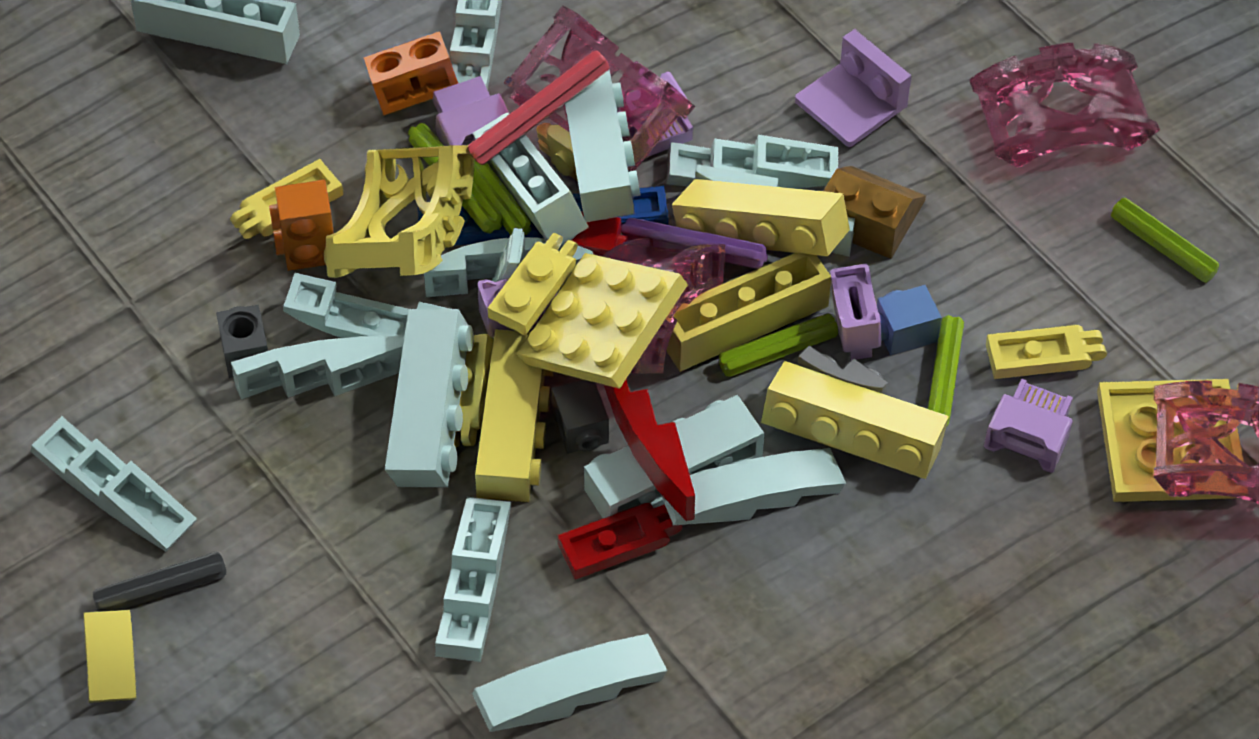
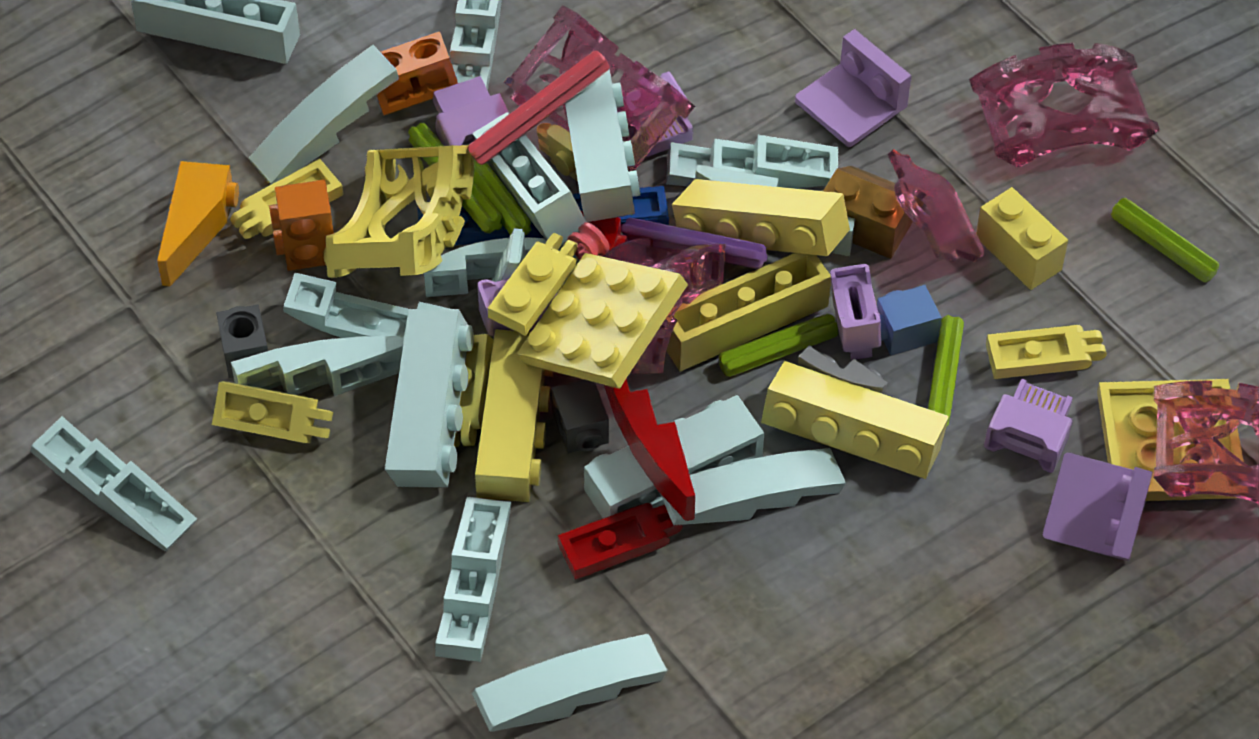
light yellow slope [84,610,136,703] -> none
dark grey axle [93,552,226,612] -> none
none -> light orange slope [157,161,239,286]
none -> light yellow hinge [212,381,333,443]
none -> light aqua slope [249,45,399,185]
none -> coral bush [567,222,610,260]
none -> clear pink piece [887,149,984,263]
none -> light yellow brick [976,187,1068,290]
none -> lavender bracket [1043,453,1152,561]

